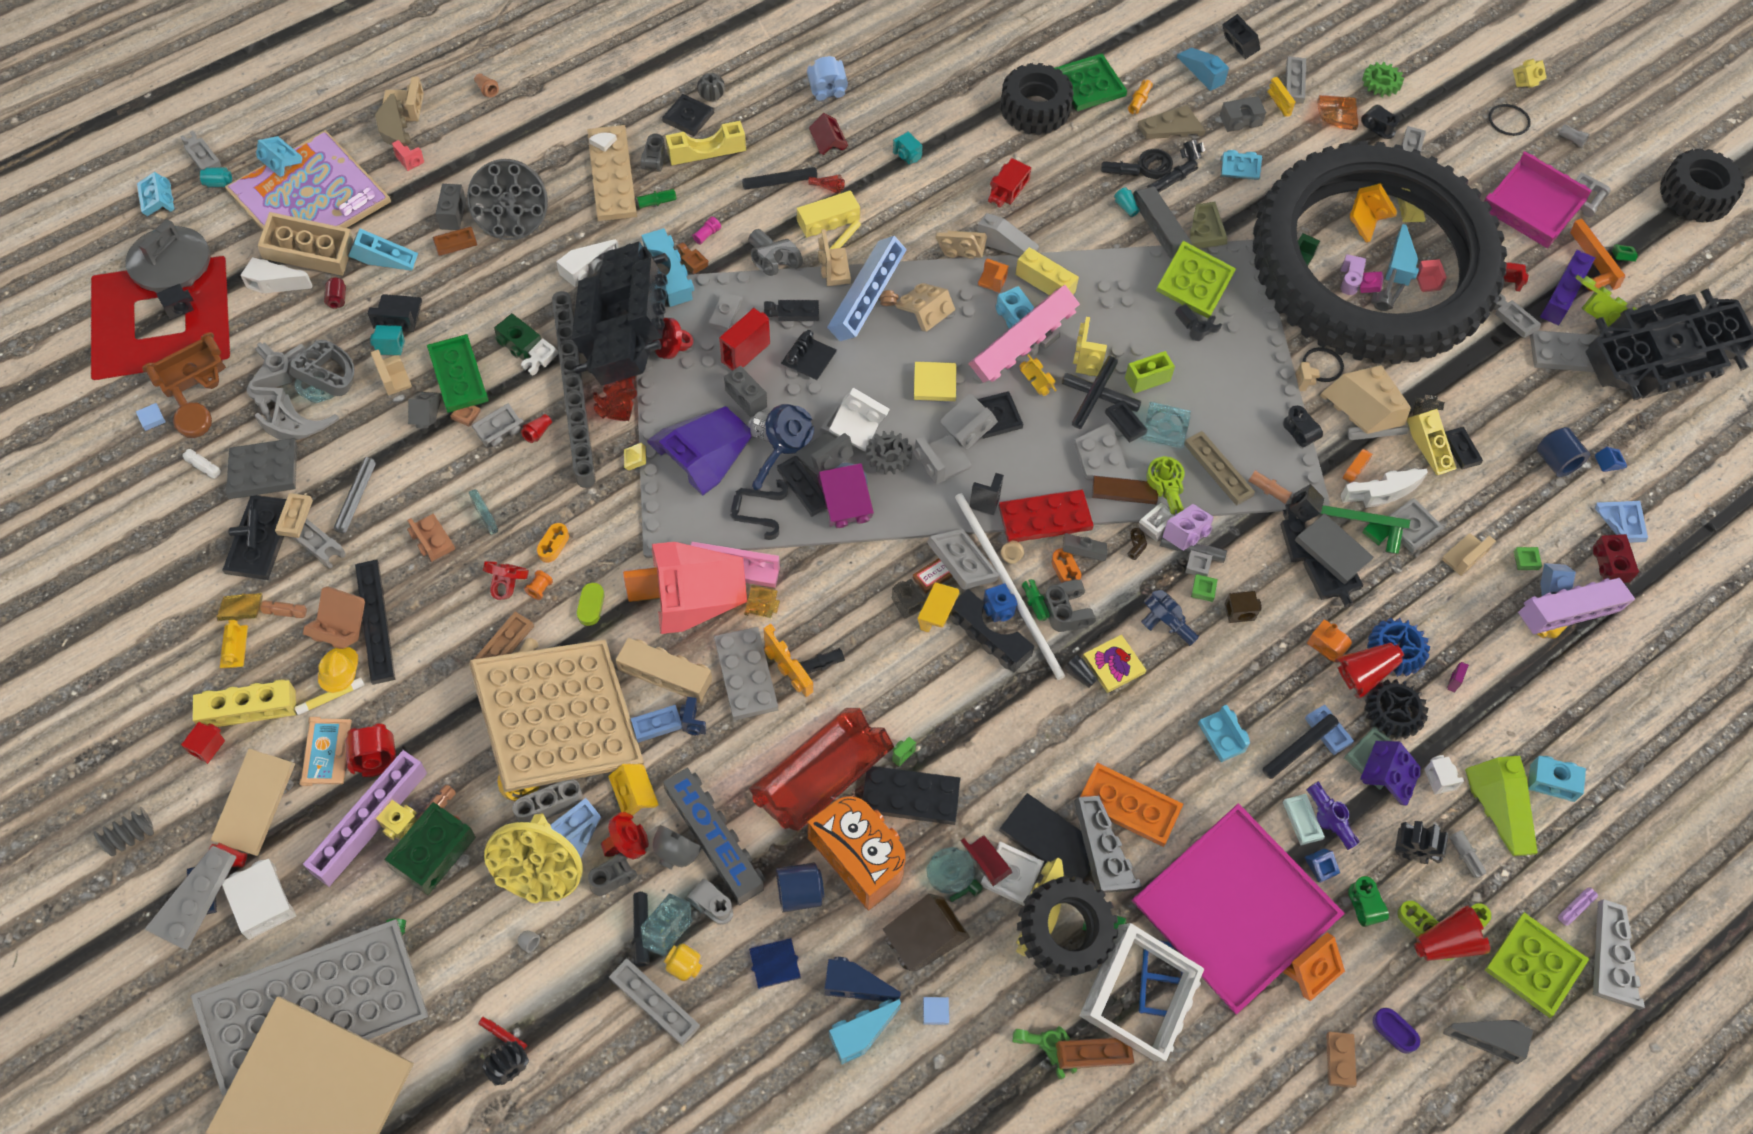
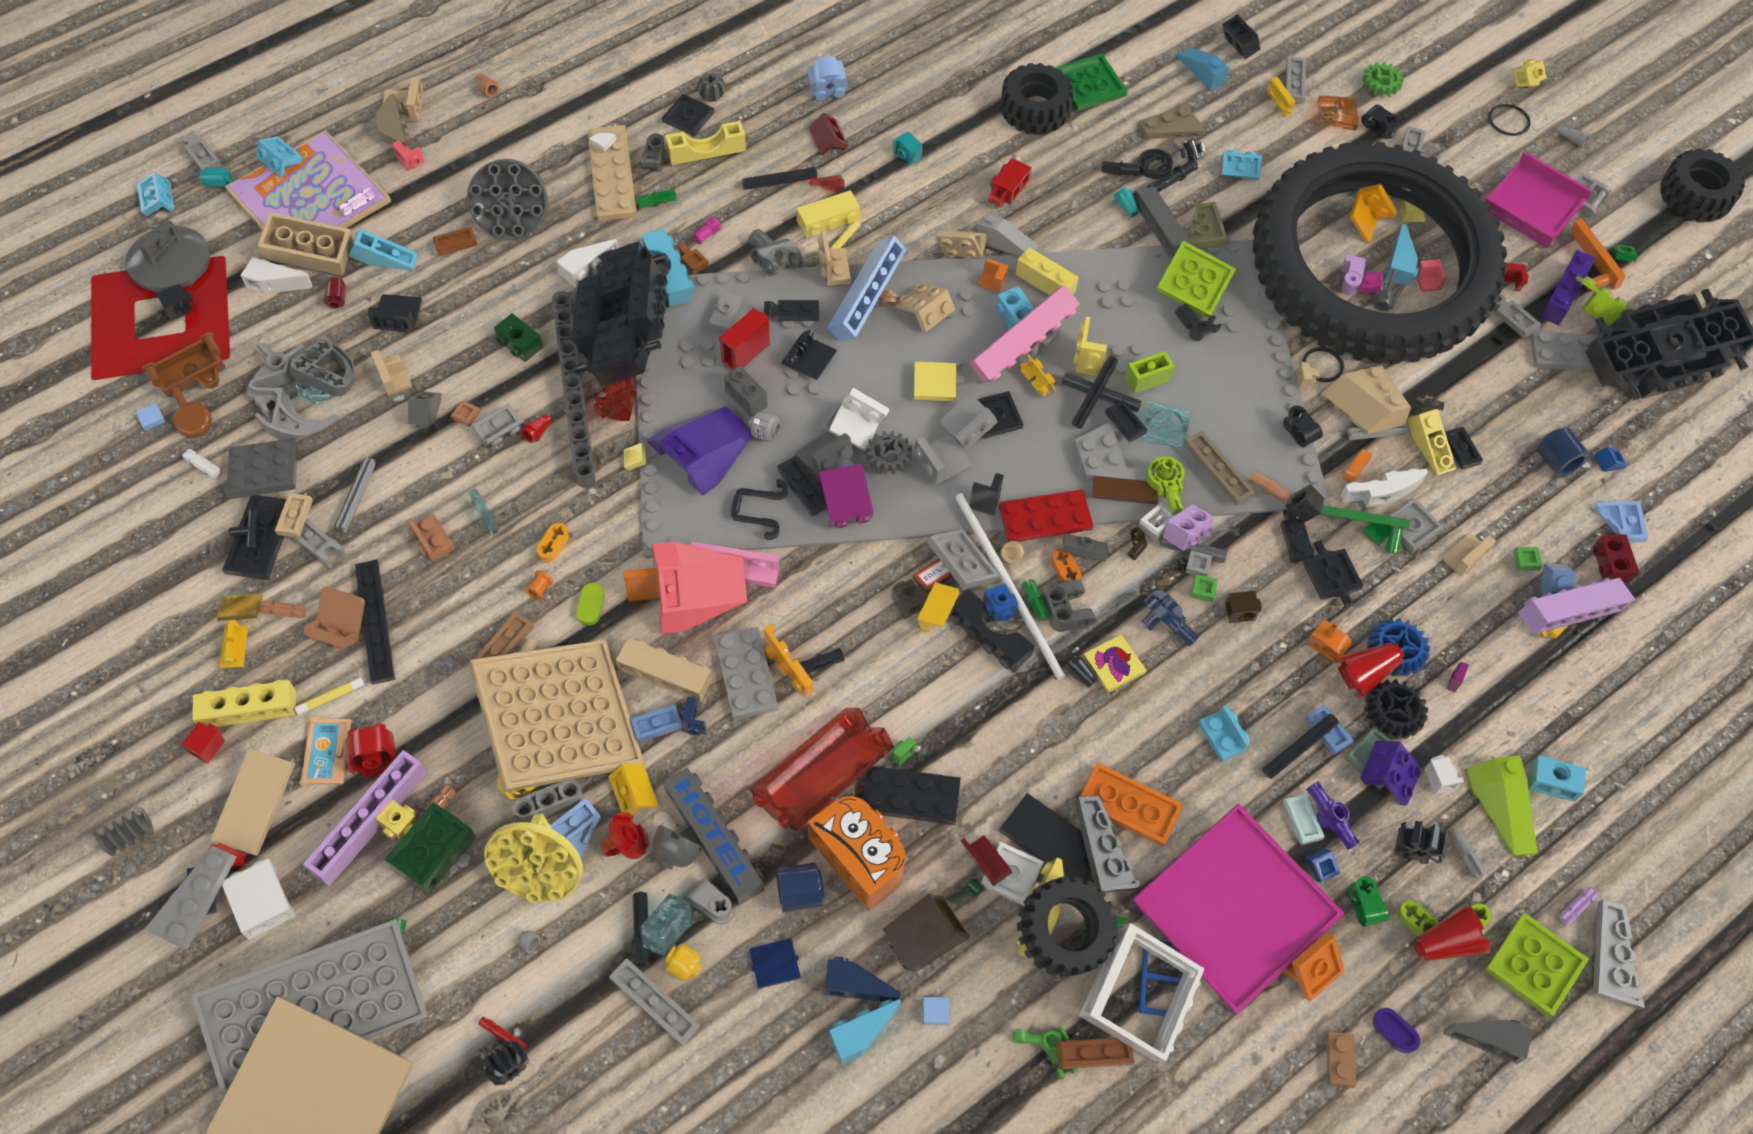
yellow piece [318,647,358,693] -> none
teal brick [370,325,405,355] -> none
green plate [427,334,489,413] -> none
dark grey brick [435,183,466,230] -> none
red tile [483,561,529,600] -> none
white plate [521,338,559,376] -> none
dark grey piece [588,853,637,896] -> none
red tile [654,318,694,359] -> none
clear yellow brick [744,584,780,618] -> none
dark blue piece [752,404,814,490] -> none
clear light blue plate [926,847,975,894] -> none
light orange pin [1128,79,1153,114] -> none
dark grey brick [1220,96,1266,132] -> none
dark grey tile [1295,513,1374,585] -> none
dark green panel [1298,233,1321,266] -> none

